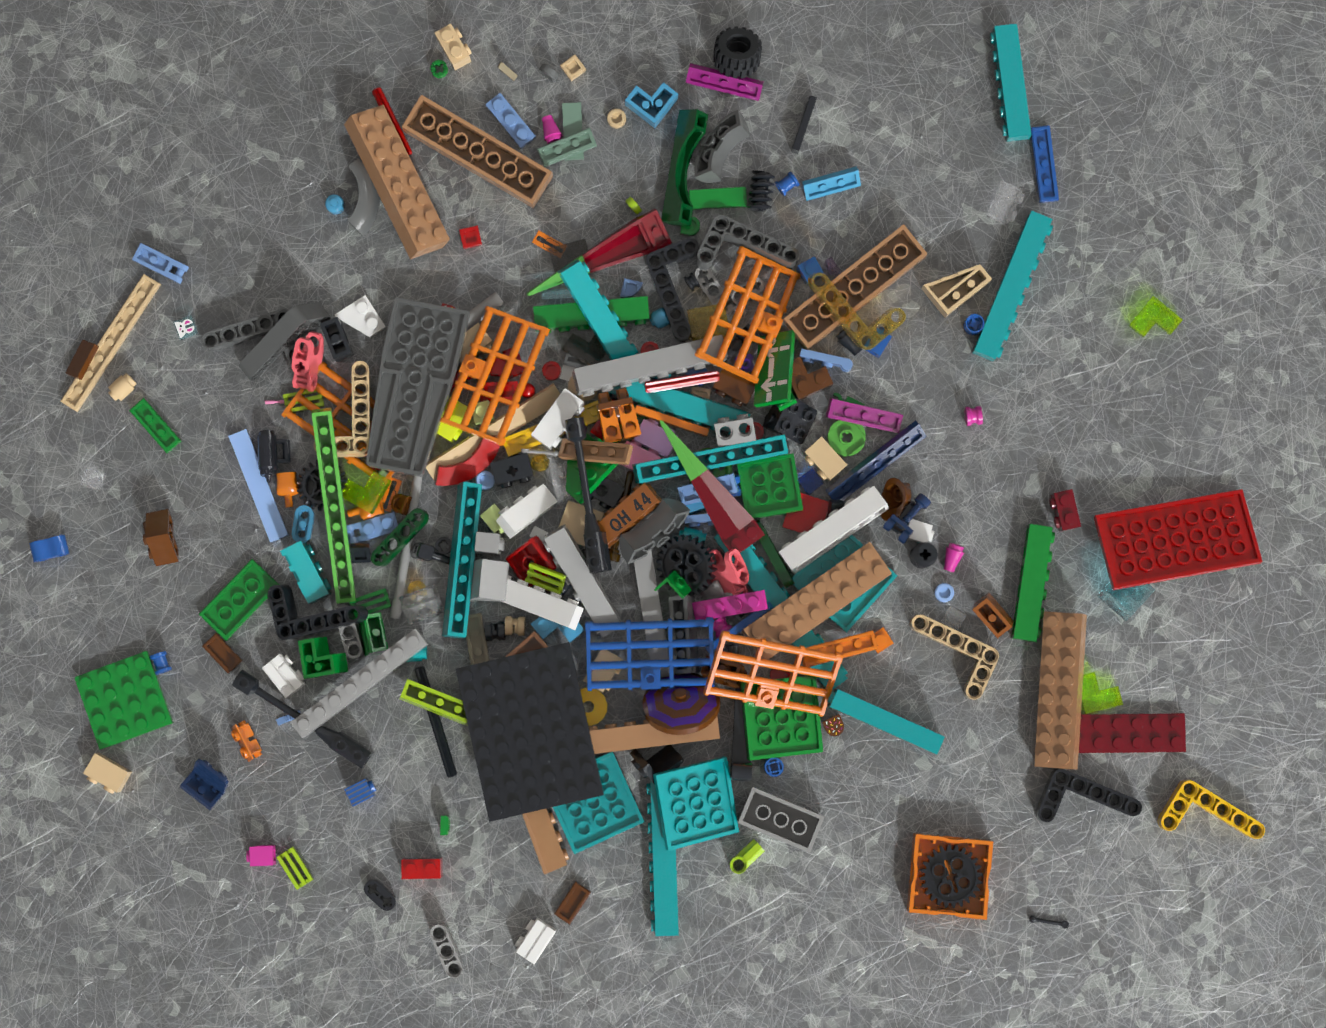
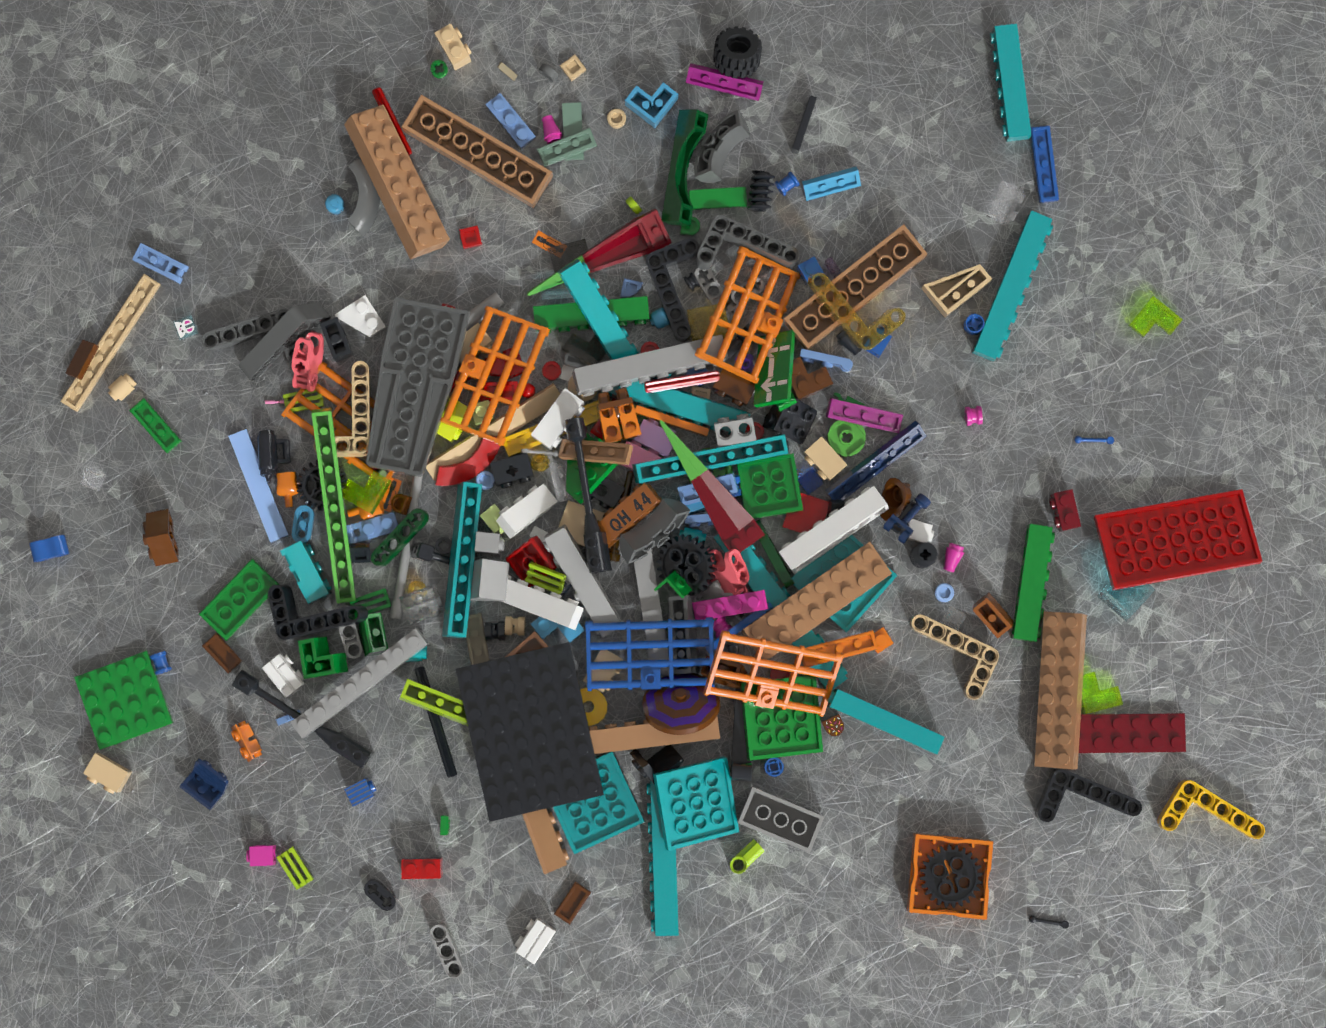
none -> blue hinge [1074,436,1114,444]

